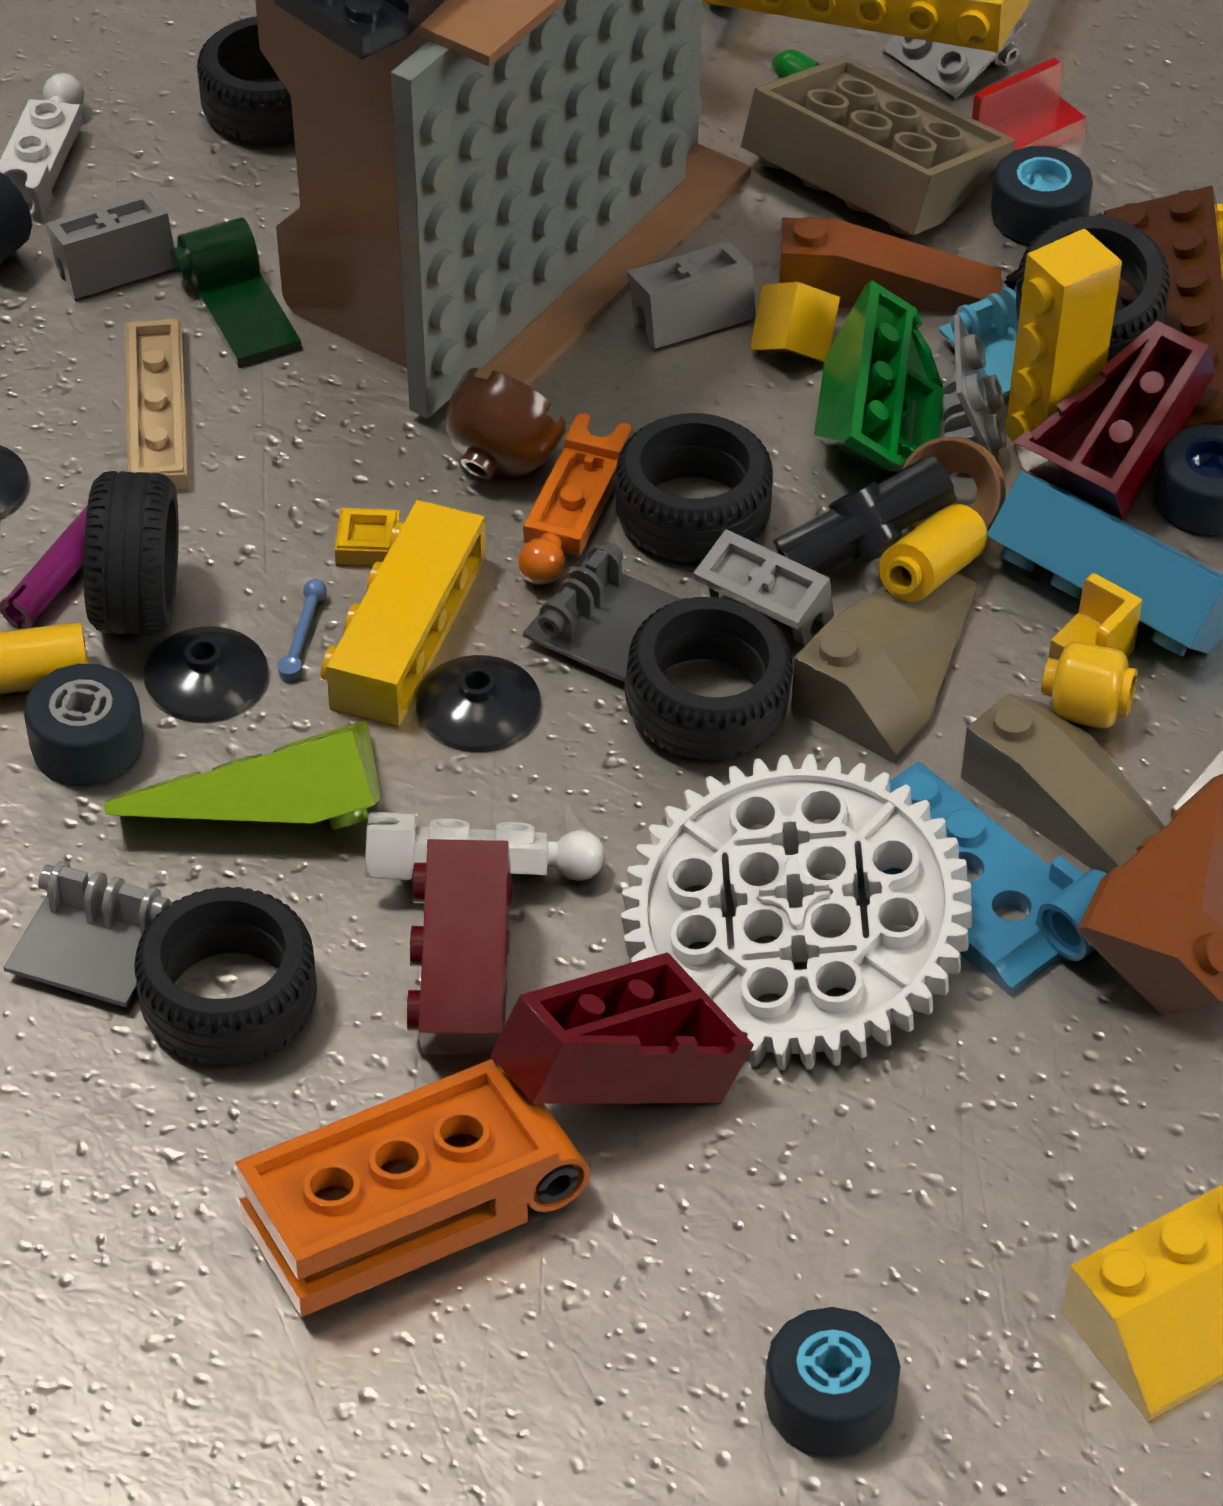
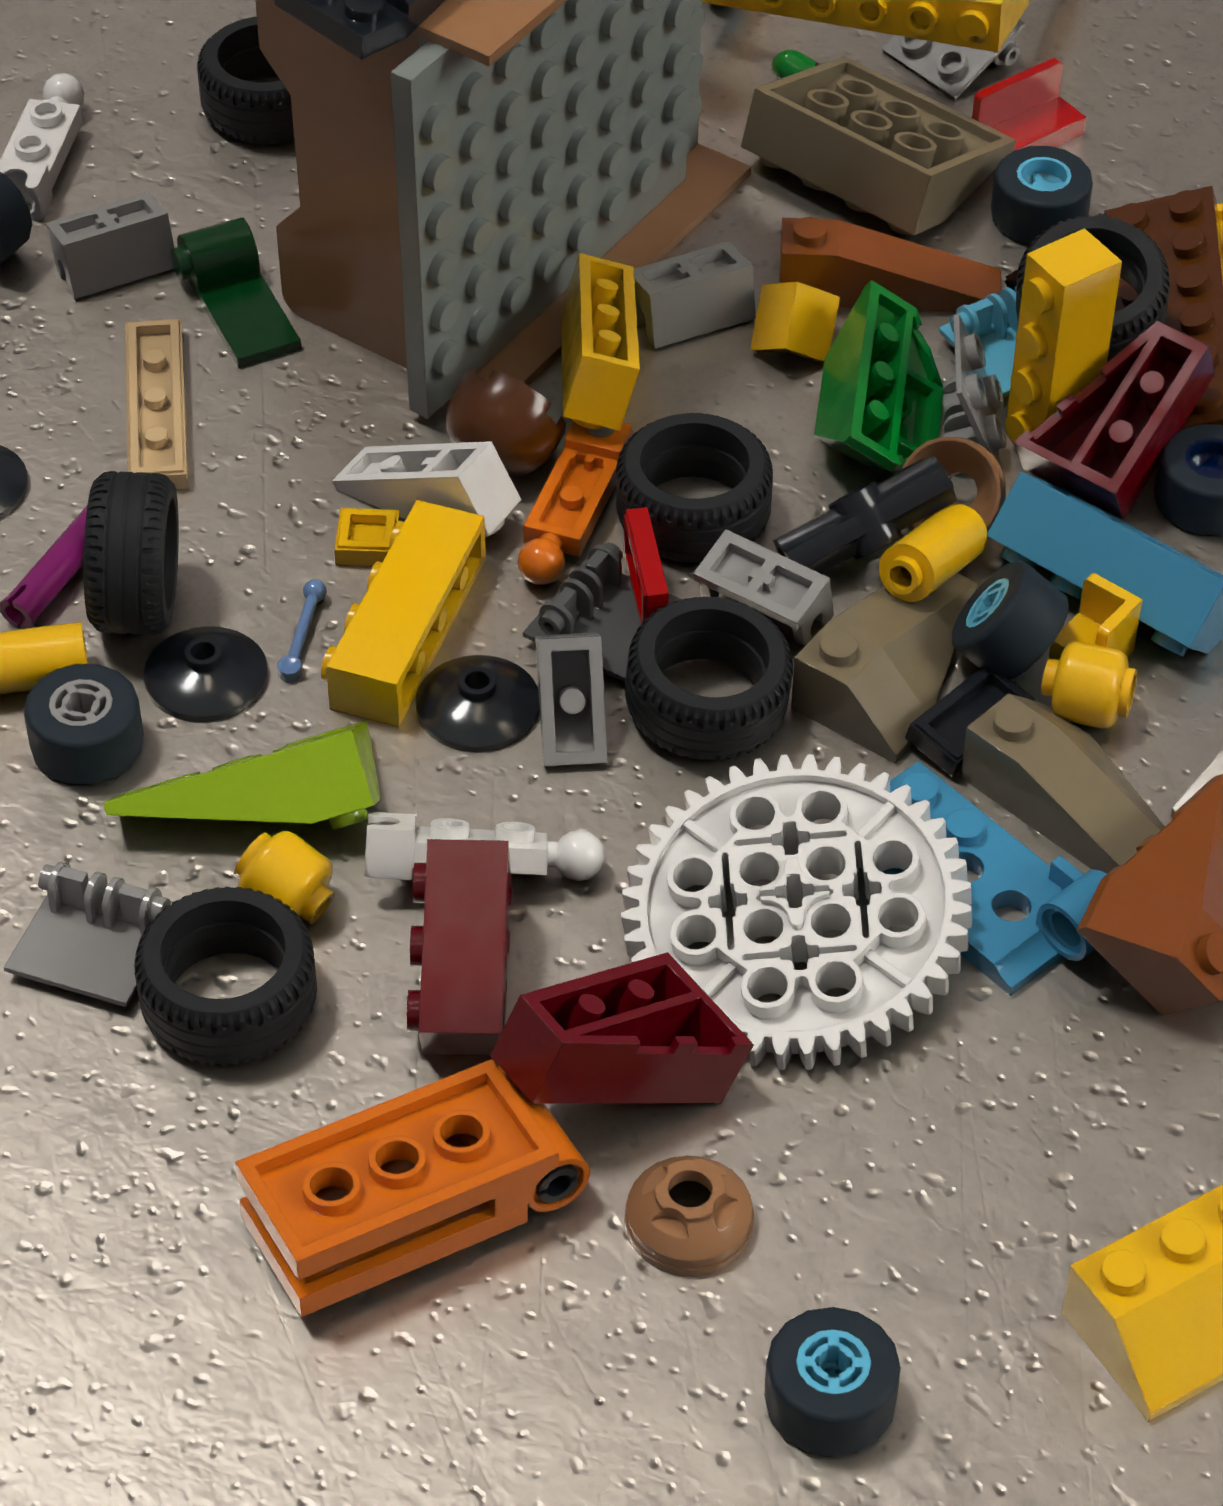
none -> yellow head [234,831,335,924]
none -> white slope [332,441,521,537]
none -> light grey slope [535,633,608,766]
none -> yellow brick [561,253,640,431]
none -> red tile [624,507,669,625]
none -> medium nougat piece [624,1155,754,1276]
none -> black tile [905,666,1036,777]
none -> black wheel [952,561,1069,680]

